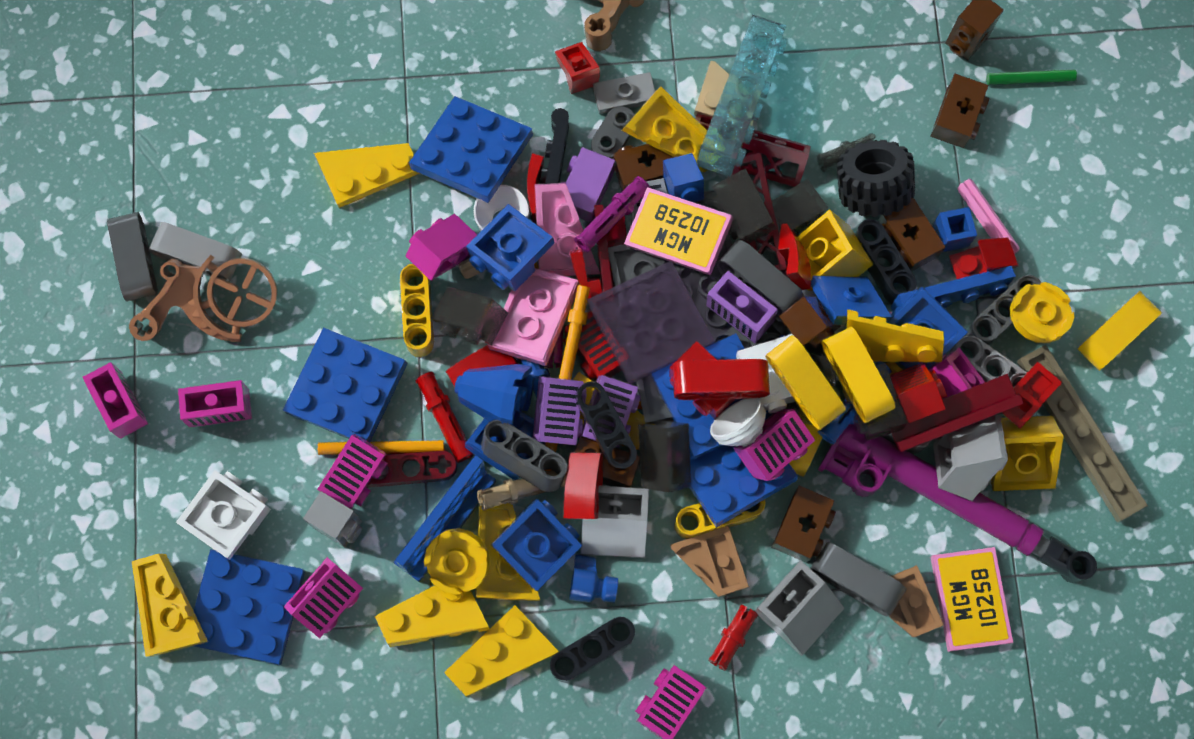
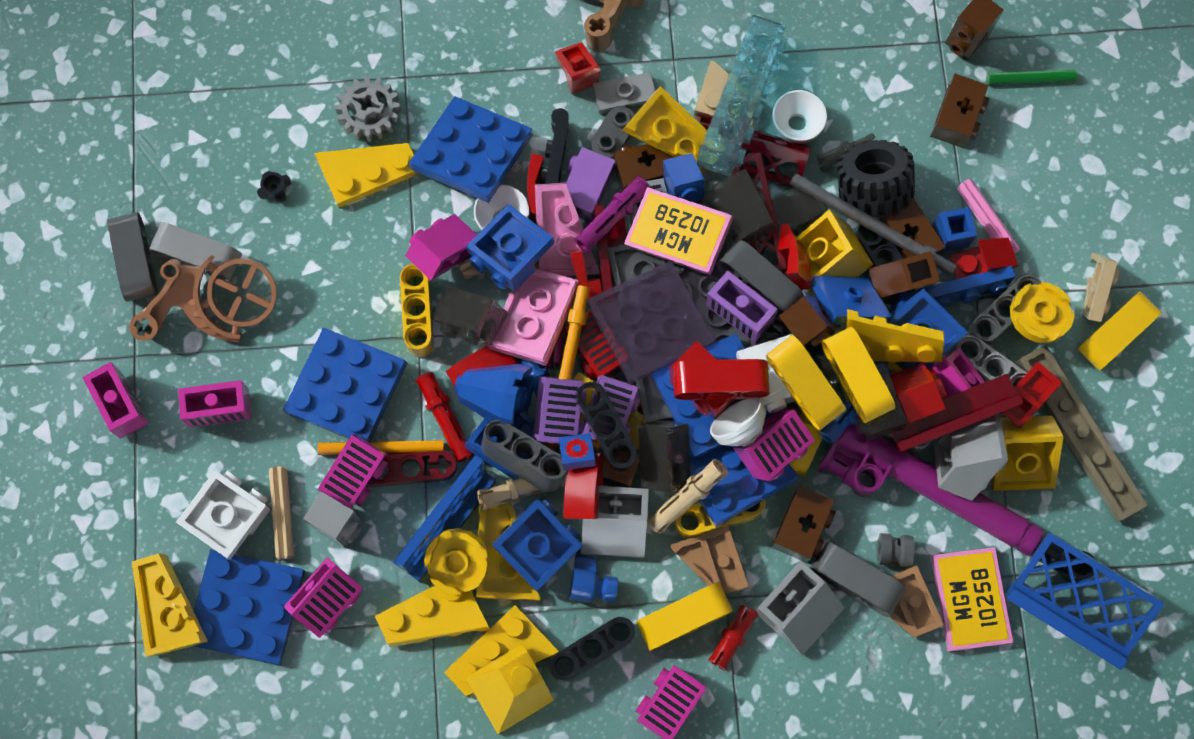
none -> black plate [257,171,291,203]
none -> tan axle [269,466,294,560]
none -> light grey gear [335,76,401,142]
none -> yellow slope [466,644,554,734]
none -> blue tile [559,433,595,470]
none -> yellow beam [636,582,733,651]
none -> tan pin [647,459,728,534]
none -> white piece [772,90,827,144]
none -> flat silver bar [790,173,957,276]
none -> reddish brown slope [869,251,940,298]
none -> dark grey wheel [877,533,915,568]
none -> blue fence [1006,531,1165,670]
none -> tan wing [1082,252,1119,322]

